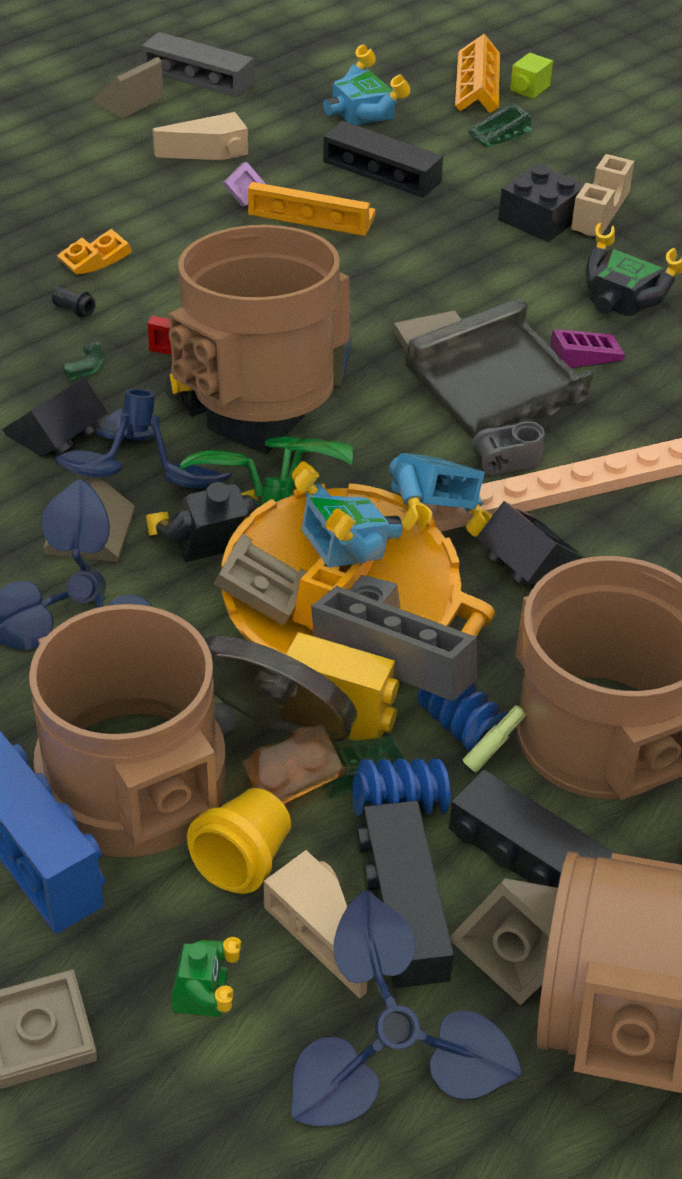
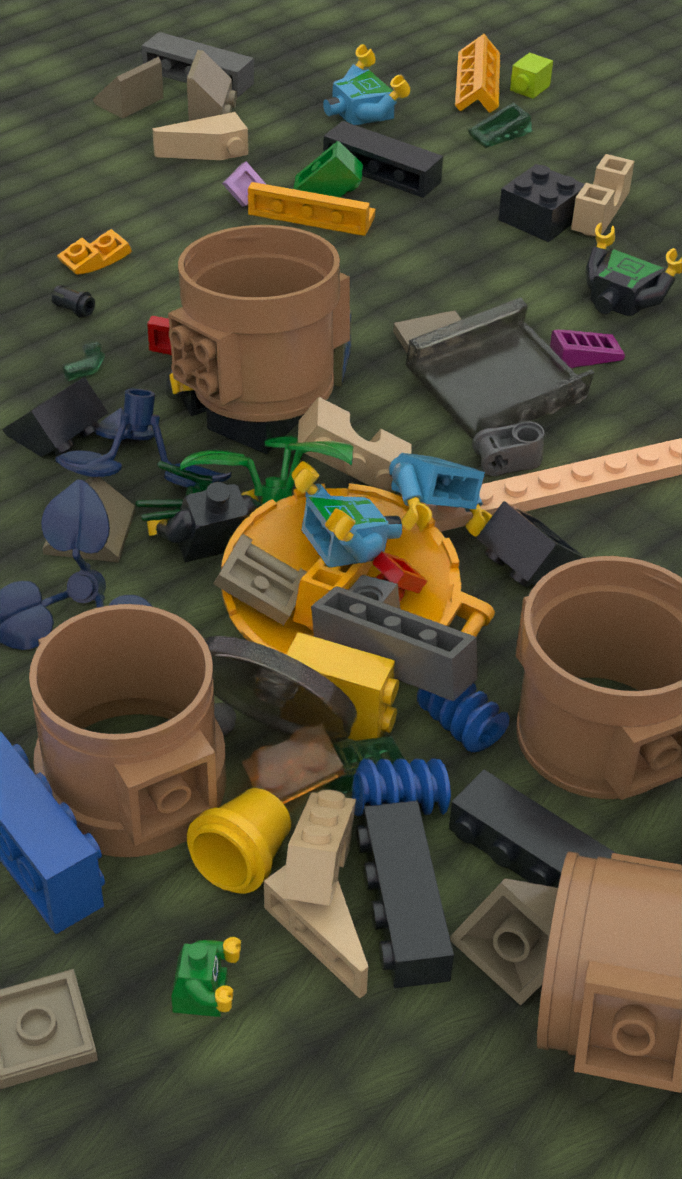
dark blue plant [291,891,522,1126] -> none
yellowish green piece [463,705,526,772] -> none
none -> dark green plant [135,461,213,521]
none -> dark tan slope [187,50,237,121]
none -> tan arch [282,790,356,906]
none -> green slope [293,141,363,198]
none -> tan arch [298,396,411,493]
none -> red tile [372,551,428,602]

